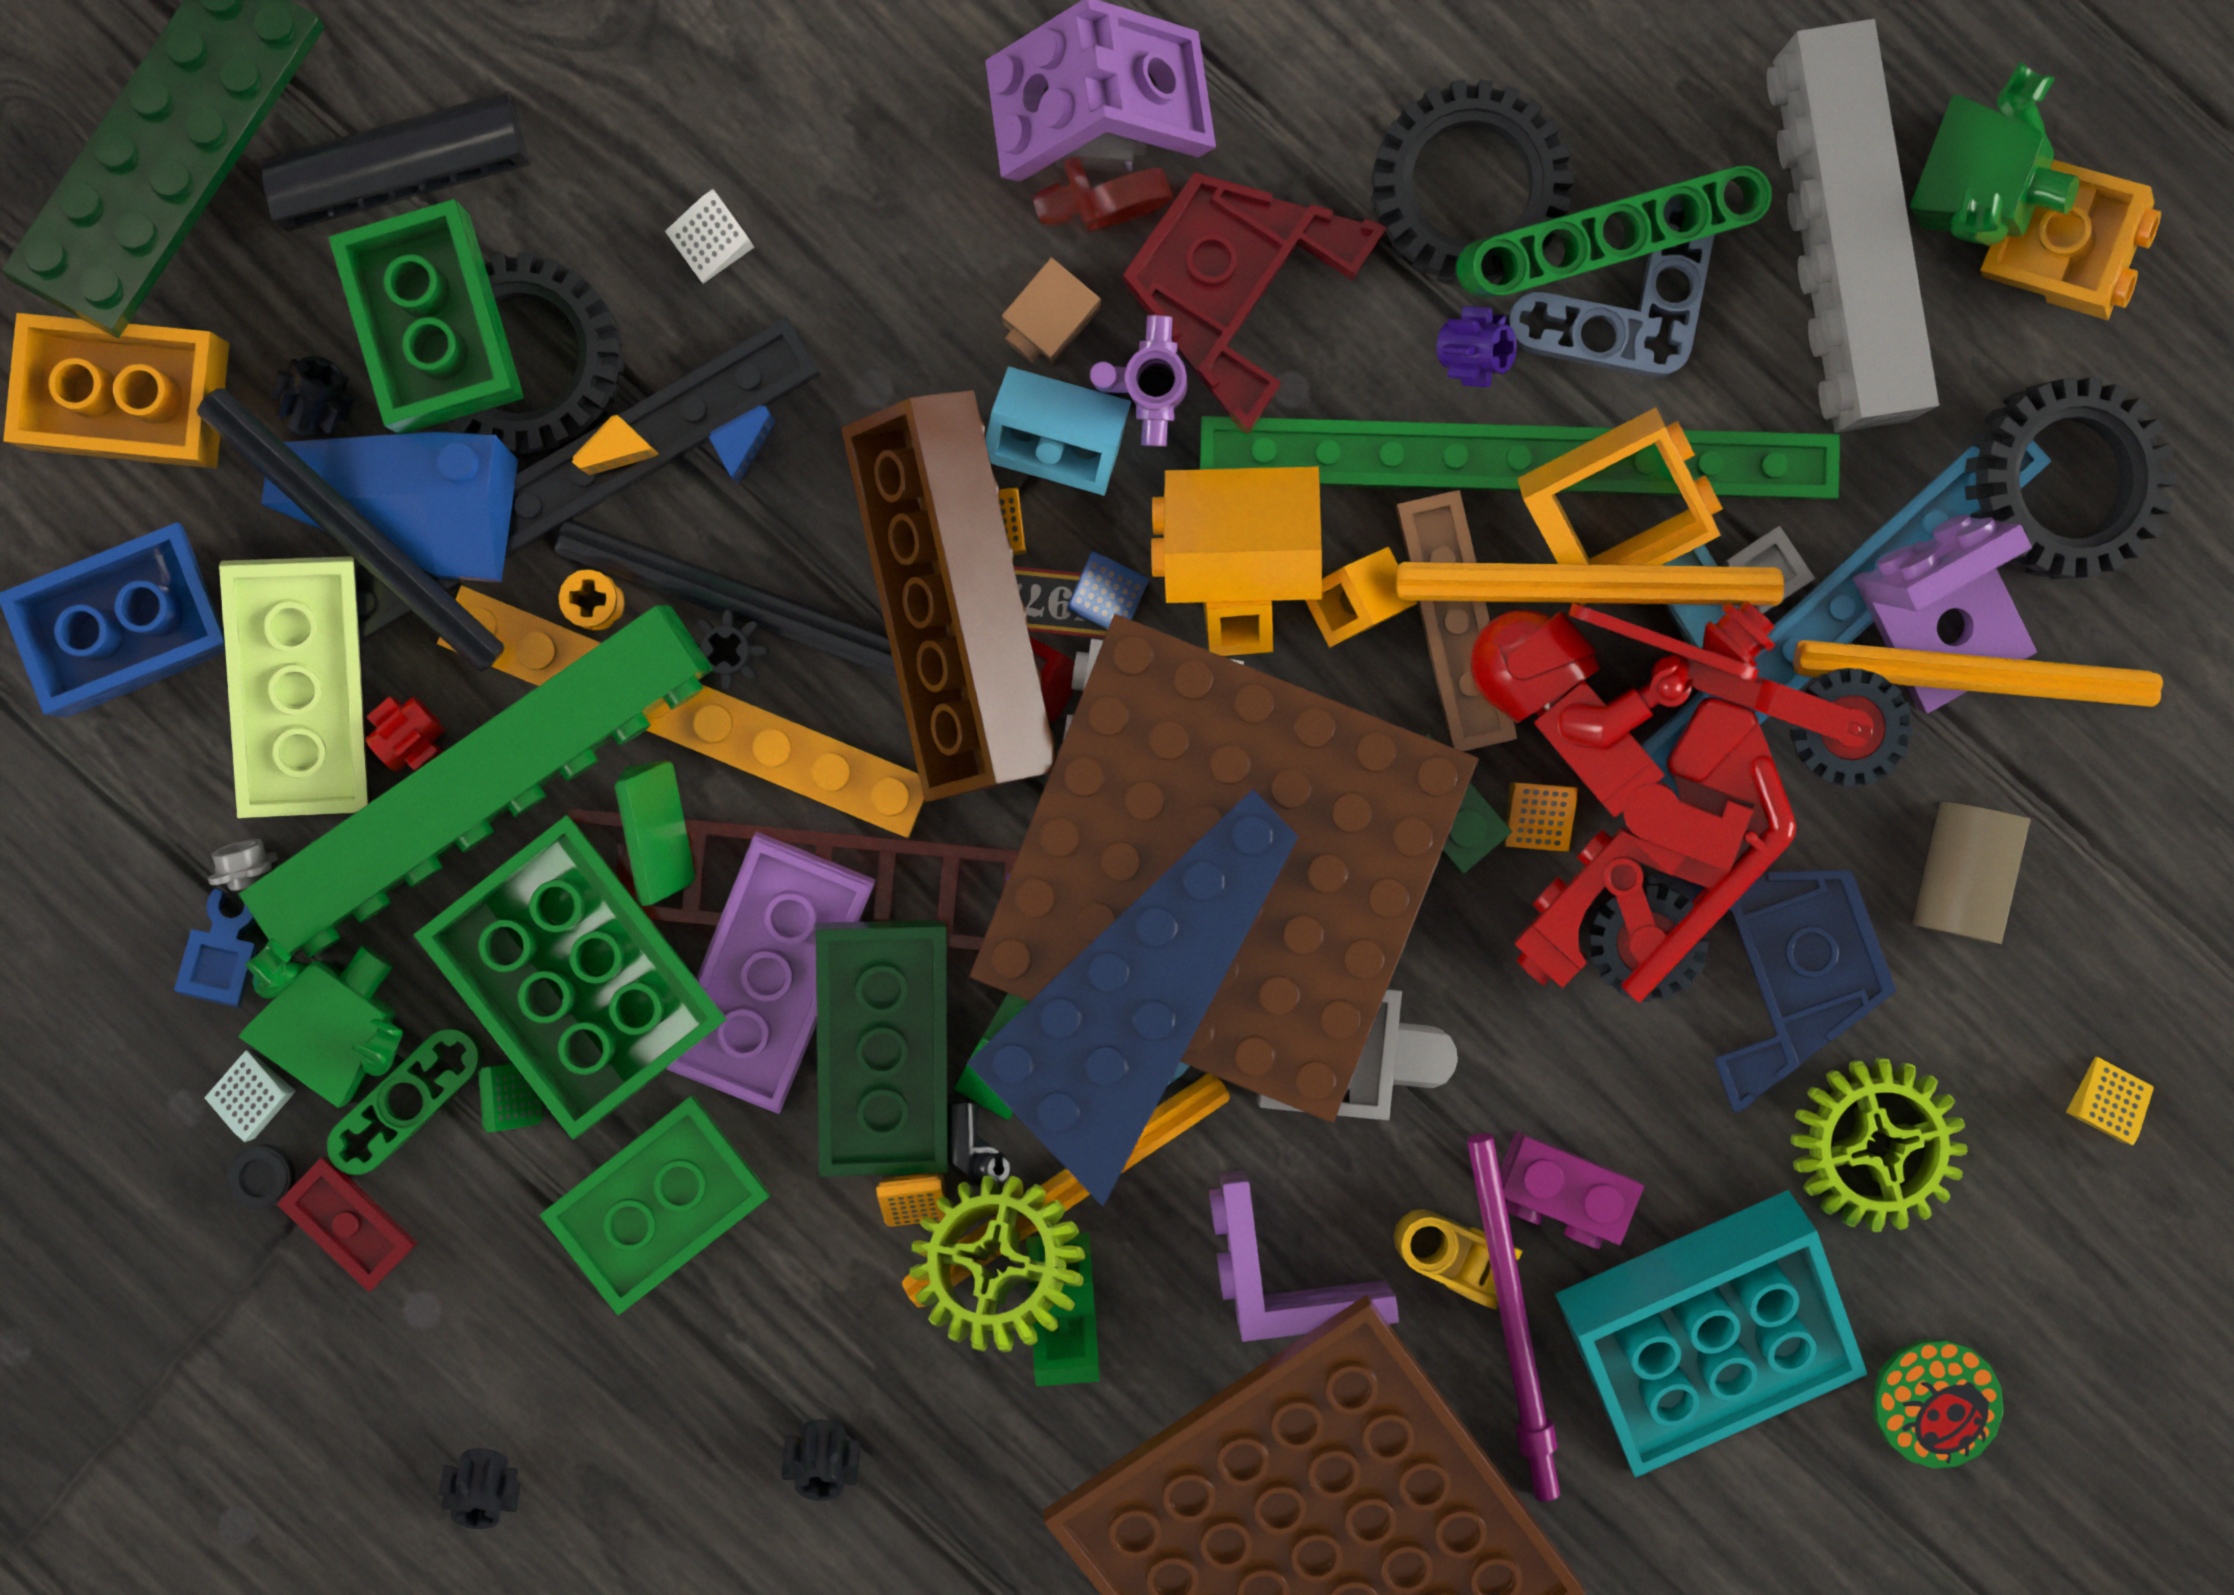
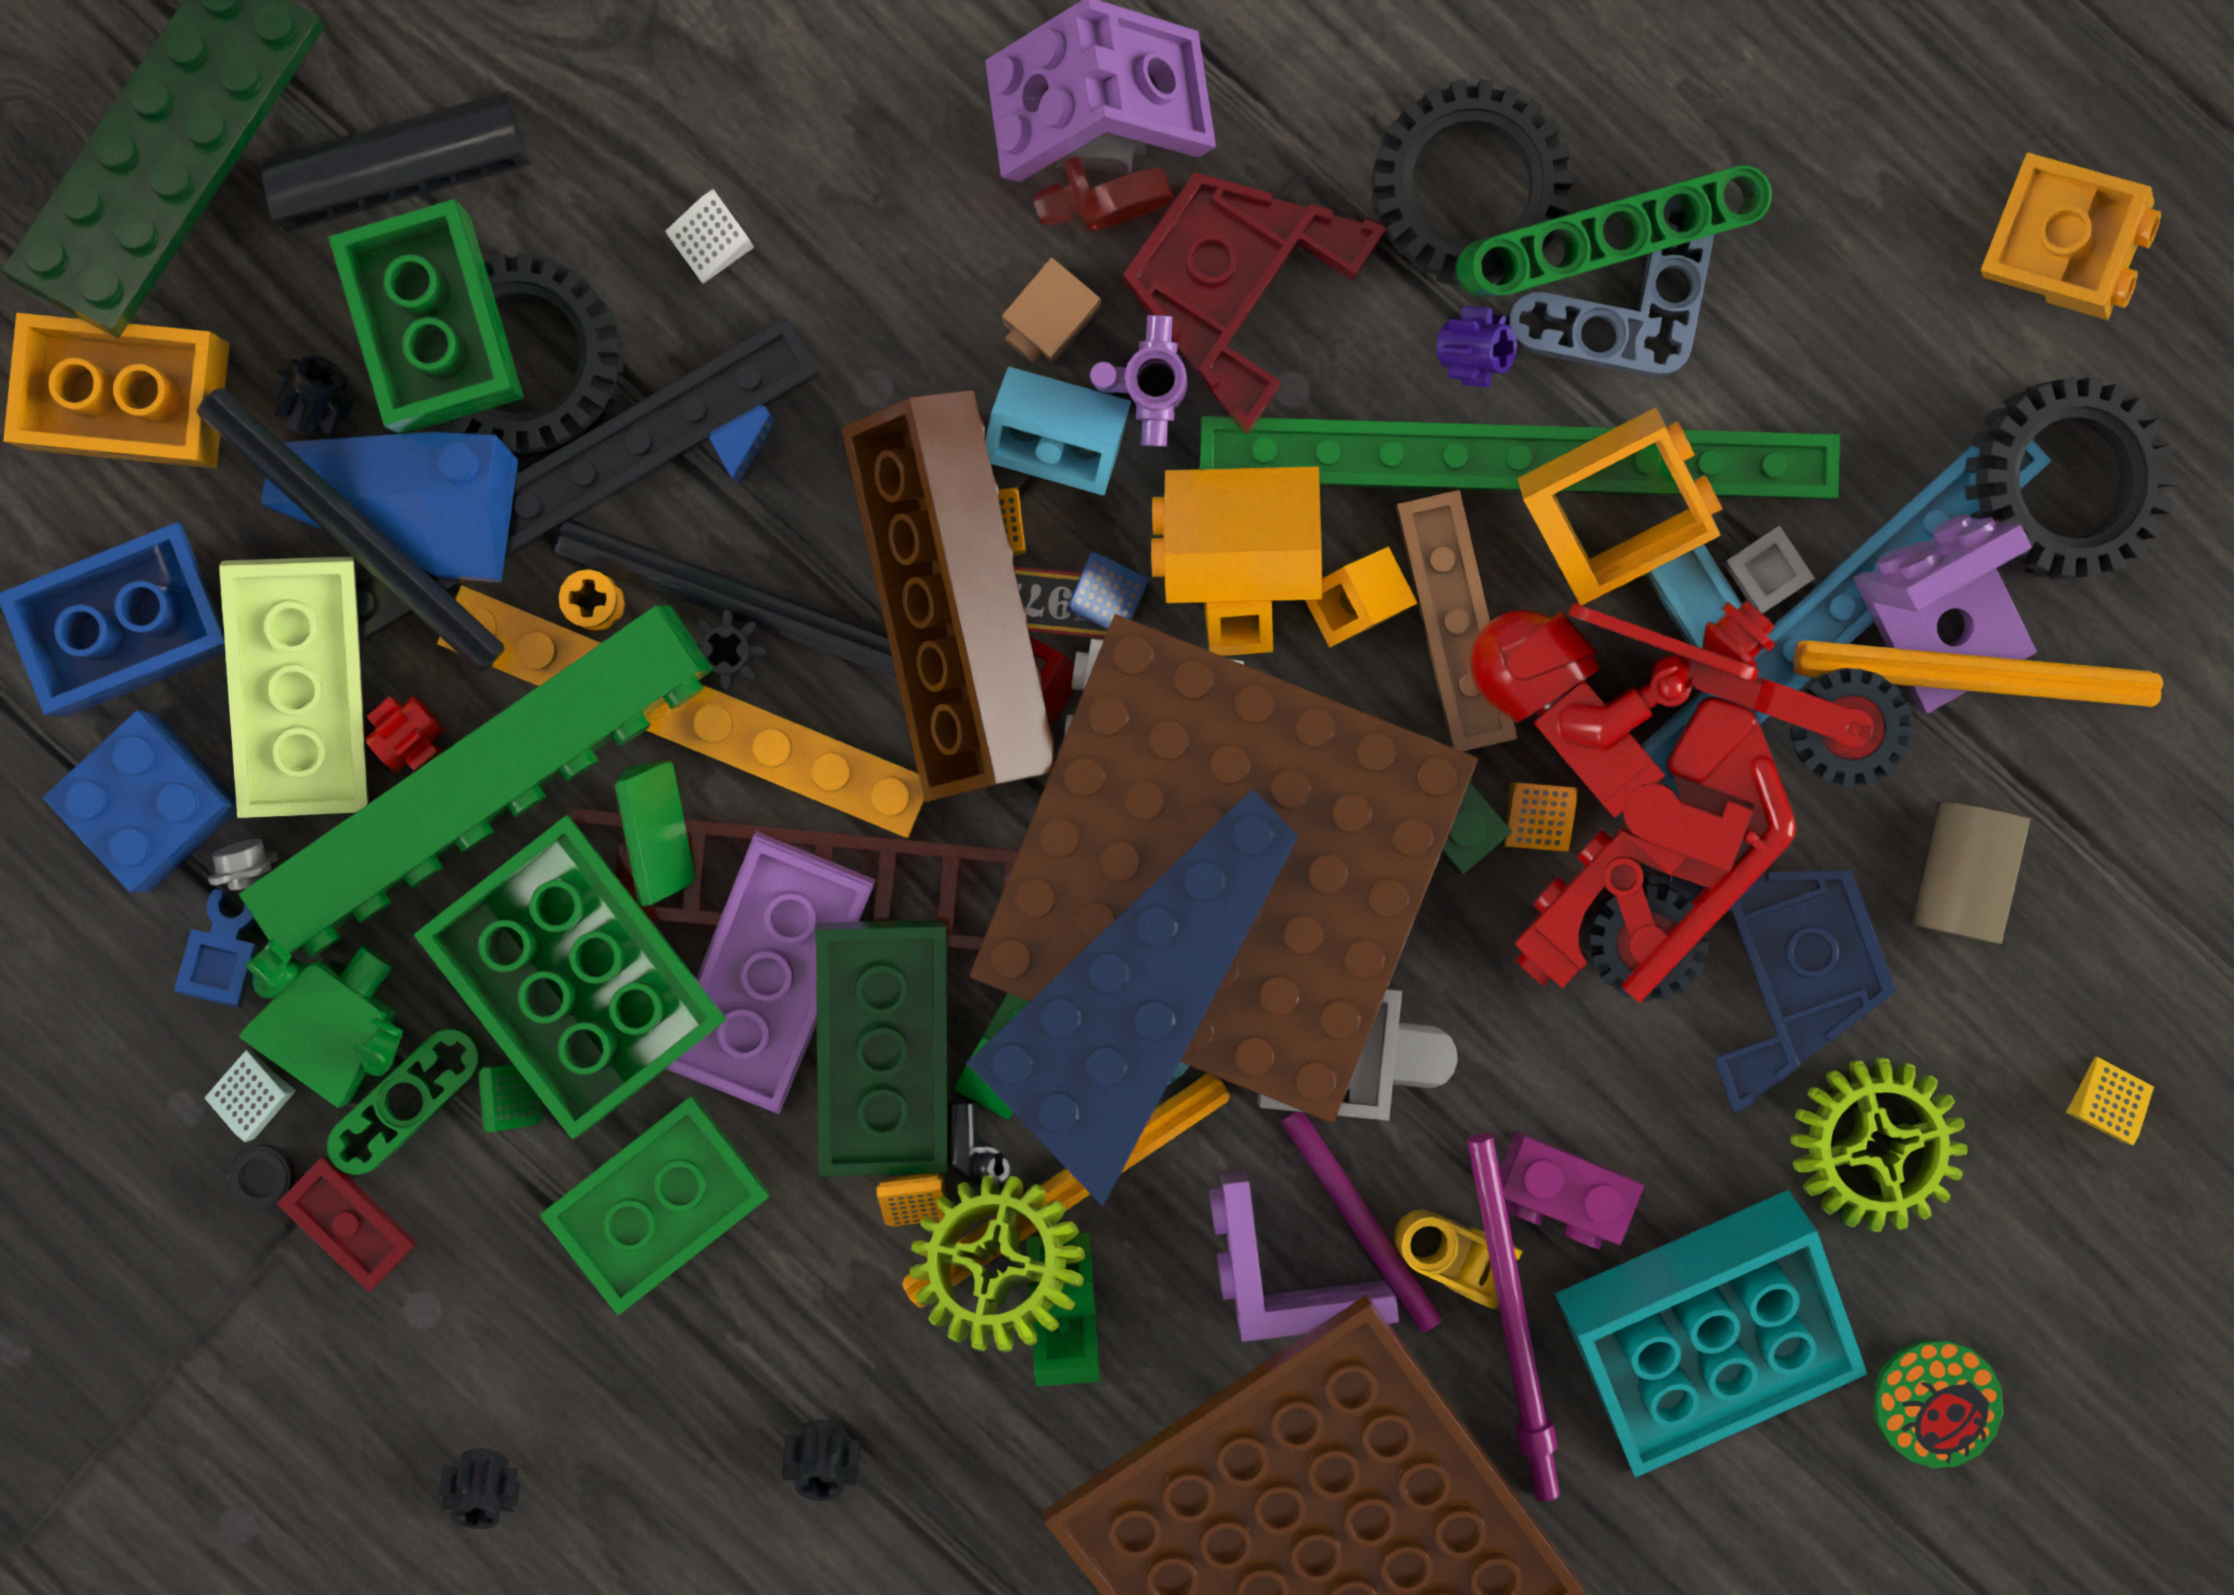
light orange slope [572,415,659,475] -> none
light orange axle [1396,562,1785,606] -> none
light grey brick [1767,19,1939,434] -> none
green torso [1910,62,2079,246] -> none
none -> blue brick [42,710,237,893]
none -> magenta bar [1280,1111,1443,1333]

